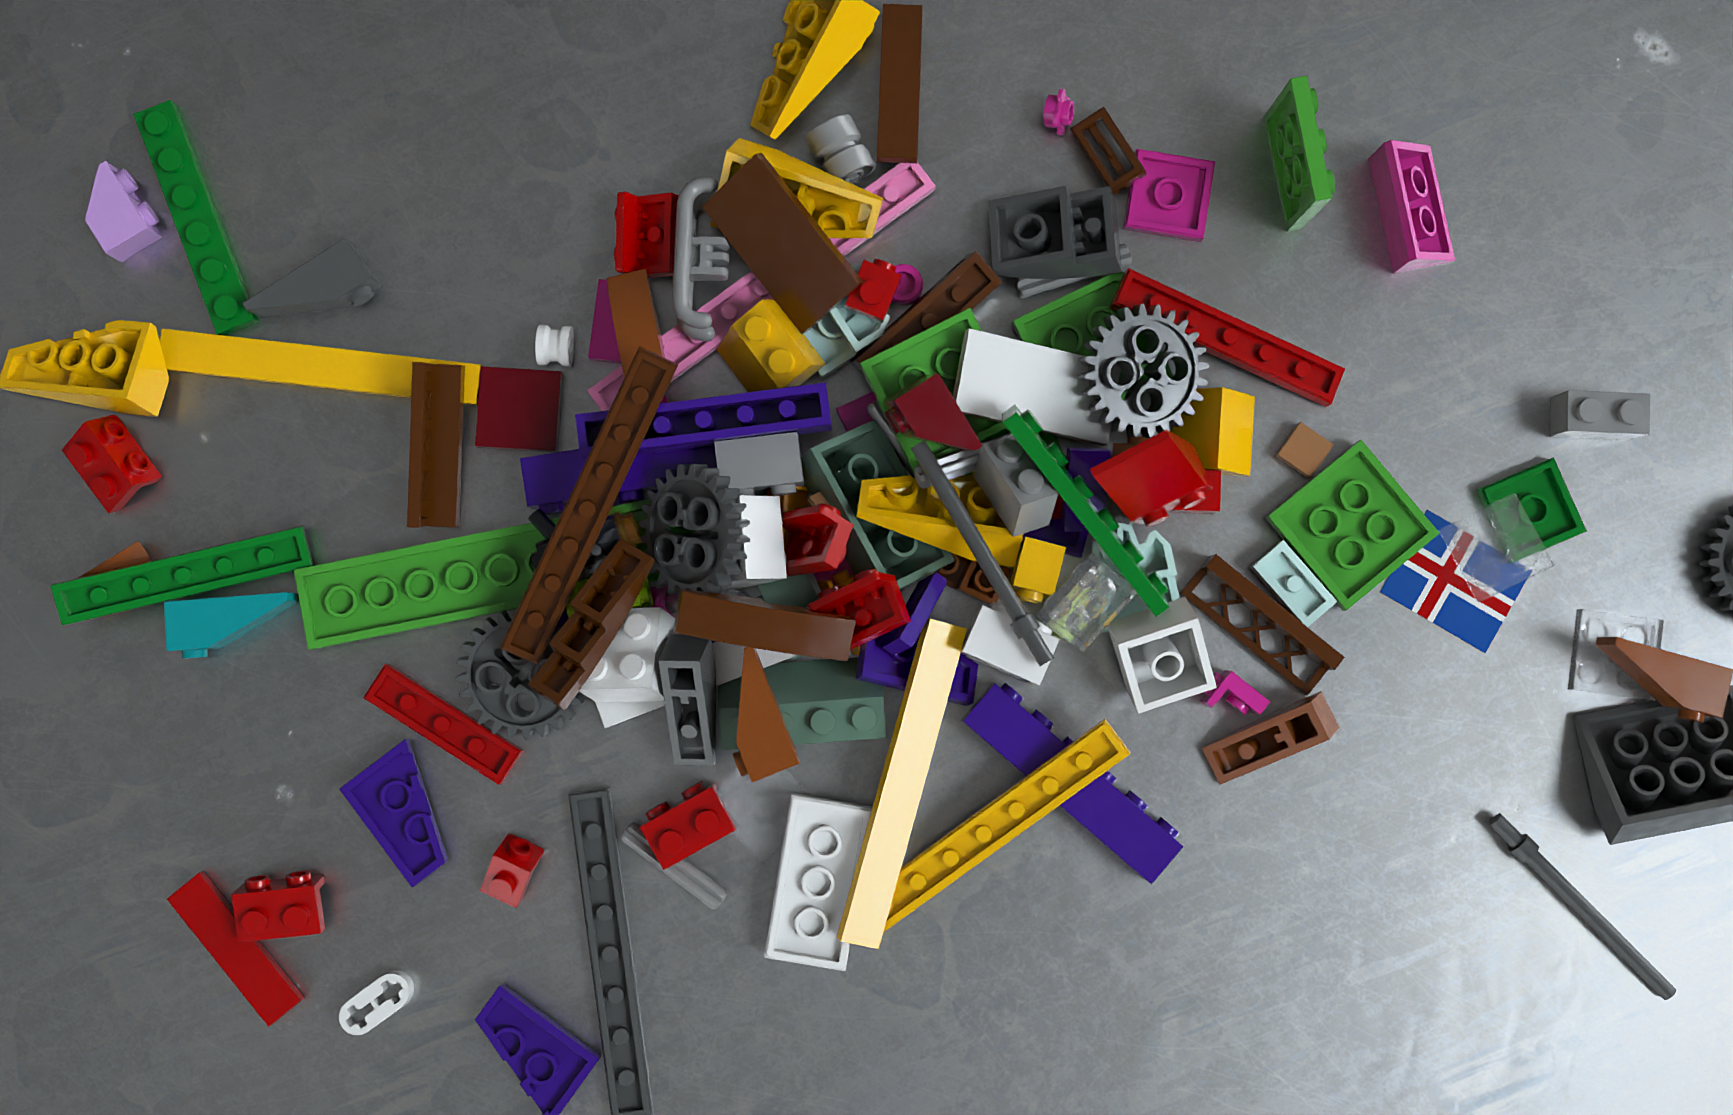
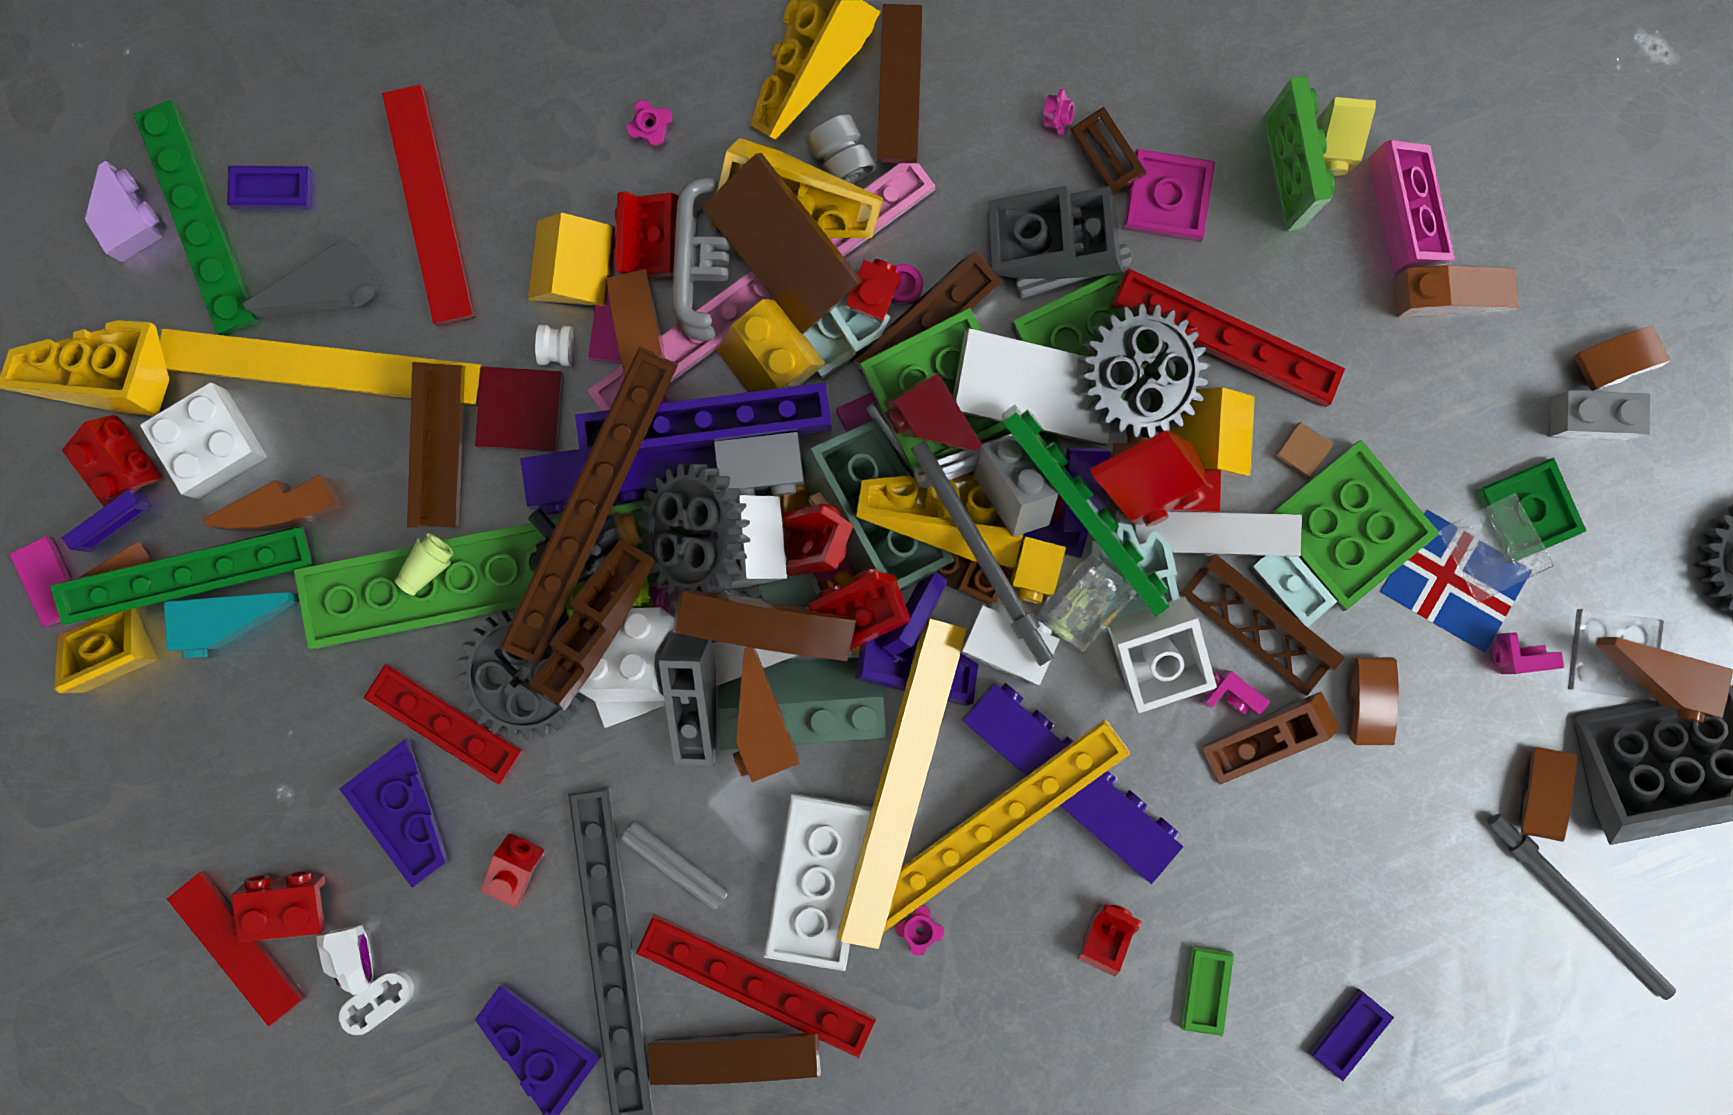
red bracket [640,781,737,870] -> none
none -> dark pink tile [9,536,71,627]
none -> yellow slope [54,608,158,694]
none -> dark purple tile [62,490,152,552]
none -> white brick [140,382,268,499]
none -> dark orange slope [203,475,345,531]
none -> dark purple tile [227,166,312,209]
none -> white rock [316,925,373,995]
none -> red tile [382,84,475,326]
none -> yellowish green cone [395,533,454,596]
none -> yellow slope [528,212,616,306]
none -> dark pink plate [626,100,672,146]
none -> red tile [635,914,876,1058]
none -> reddish brown slope [647,1033,821,1085]
none -> dark pink plate [895,906,944,955]
none -> red bracket [1077,904,1142,977]
none -> white tile [1135,512,1302,557]
none -> bright green tile [1180,946,1234,1036]
none -> dark purple tile [1308,988,1394,1081]
none -> light yellow slope [1316,97,1376,176]
none -> dark orange slope [1349,657,1399,745]
none -> slope [1393,265,1519,318]
none -> dark pink bracket [1493,632,1564,674]
none -> dark orange slope [1521,747,1577,842]
none -> dark orange slope [1574,325,1671,391]

